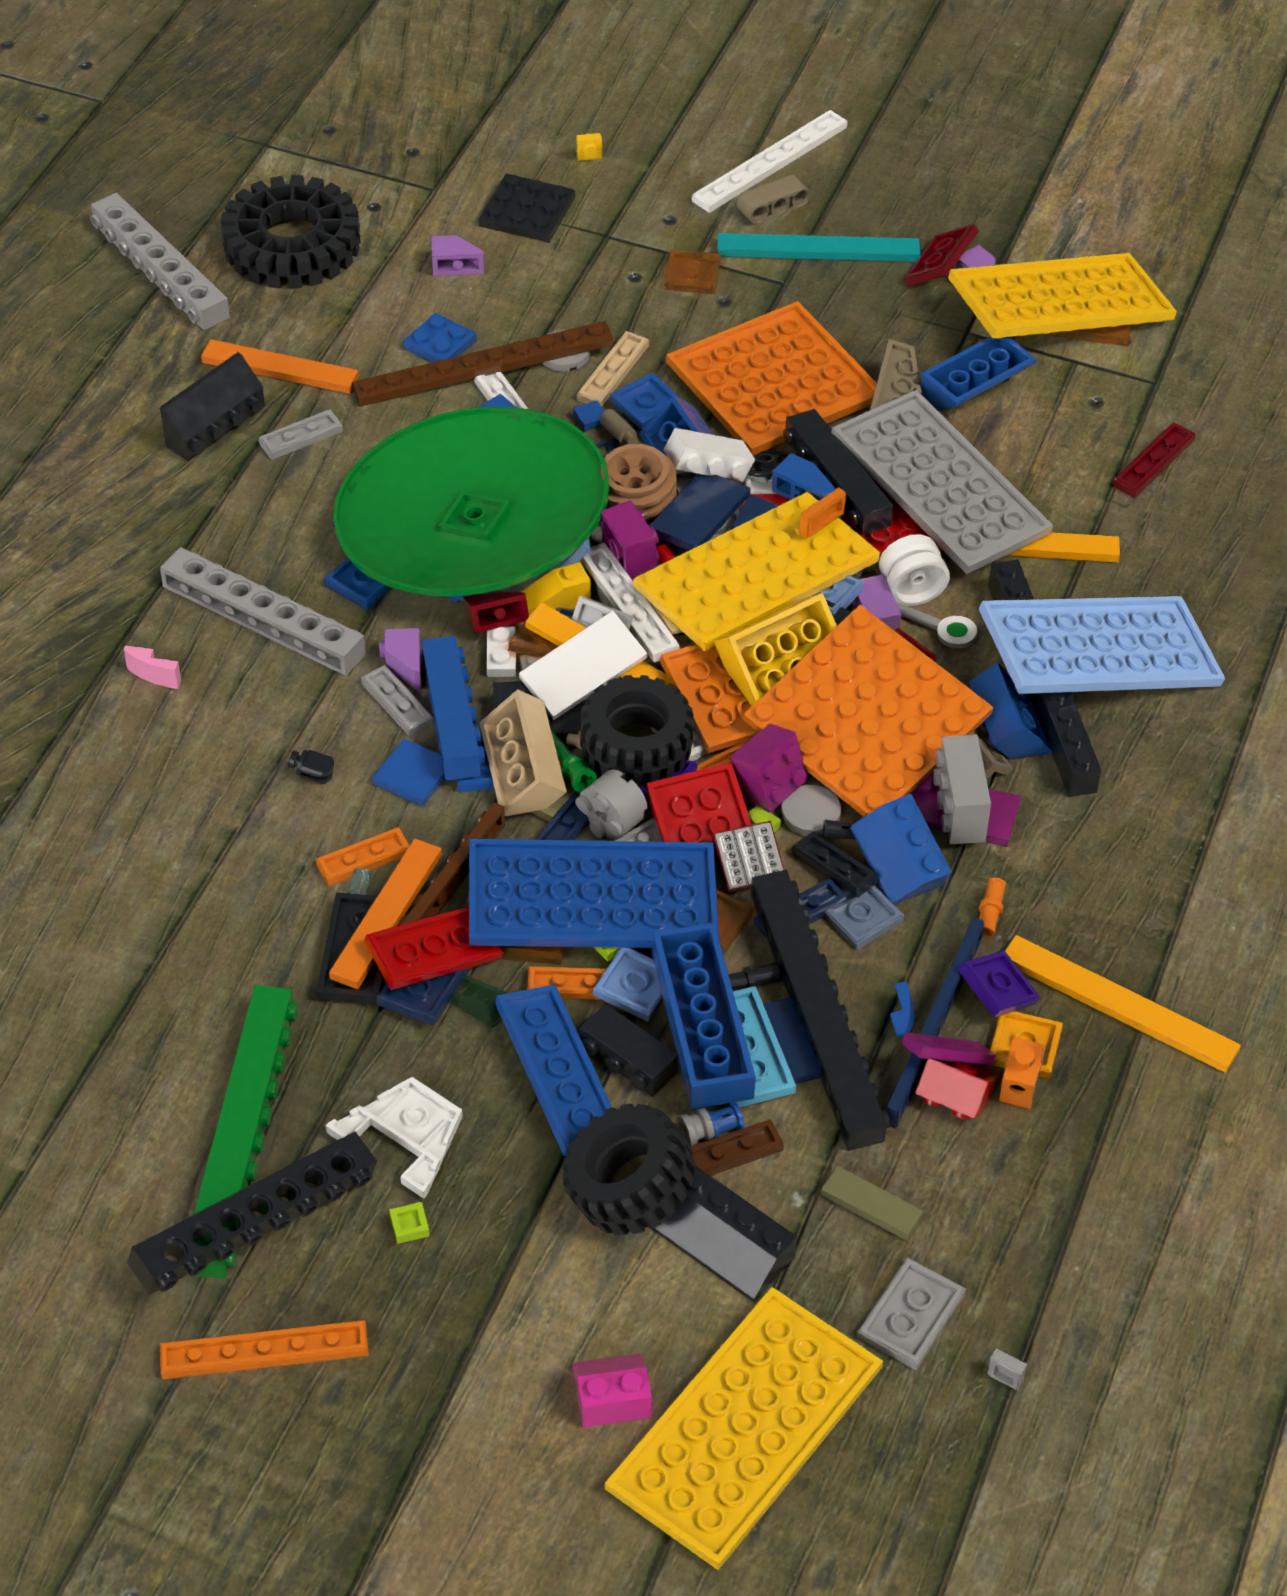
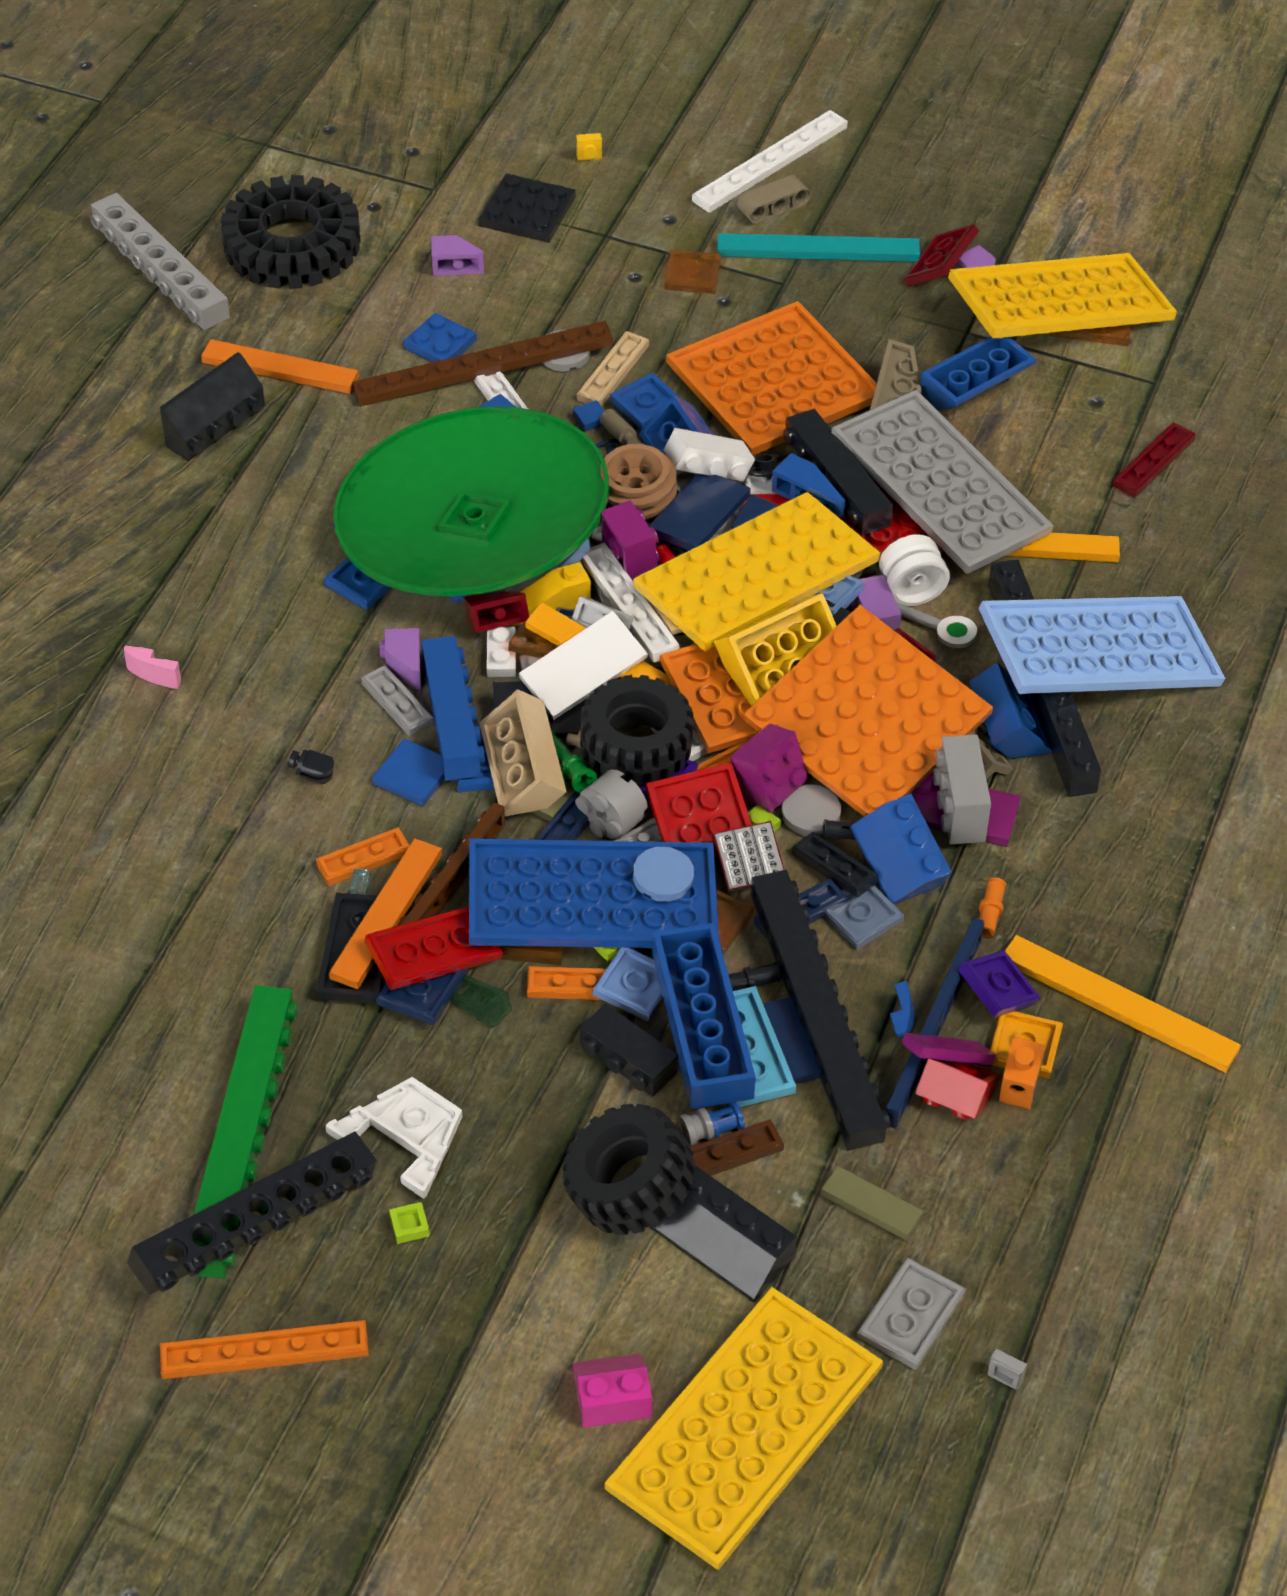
light grey brick [160,547,366,676] -> none
light grey tile [259,409,343,460] -> none
blue plate [495,985,612,1156] -> none
orange tile [799,488,846,539] -> none
none -> medium blue tile [633,847,694,902]

